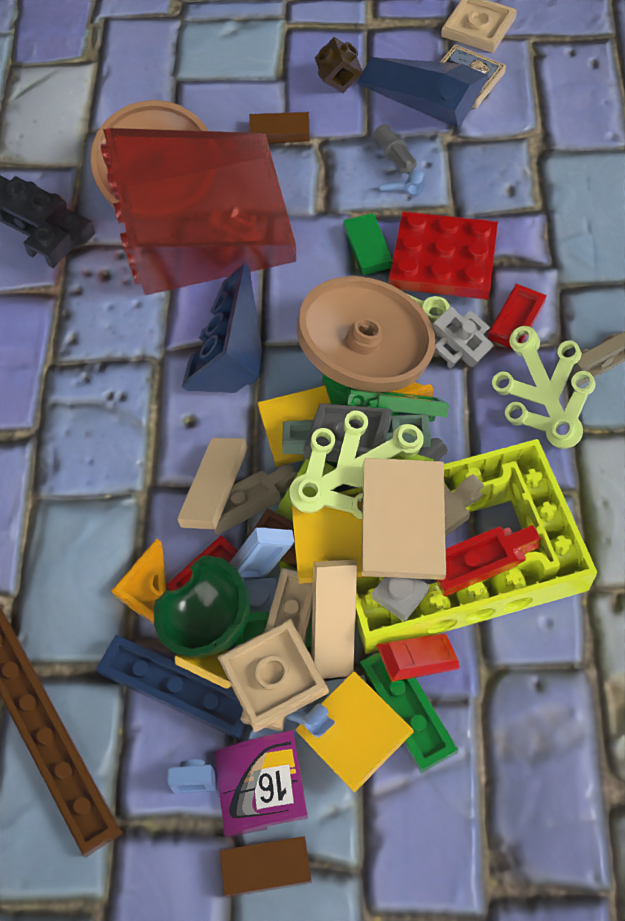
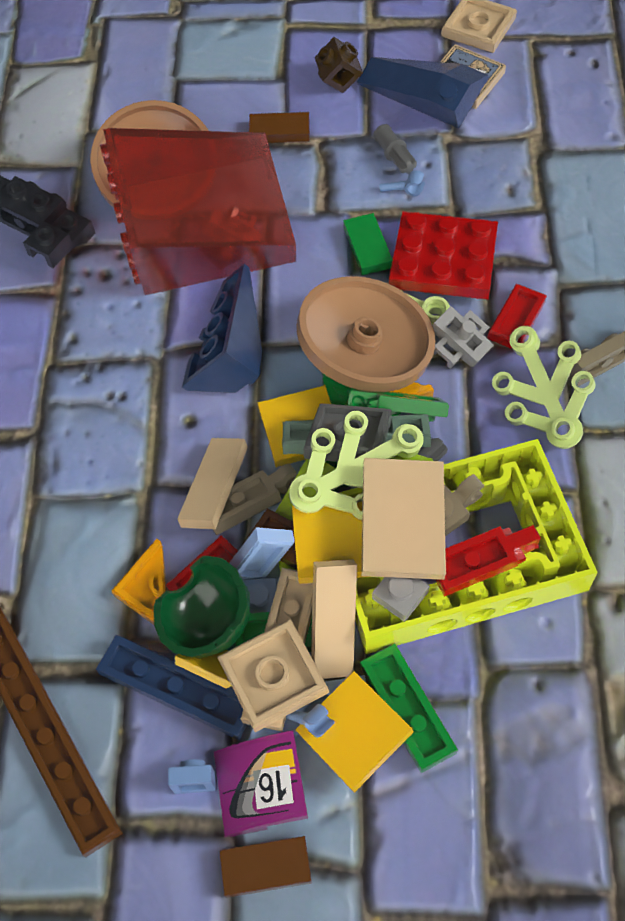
red tile [376,633,460,682] -> none

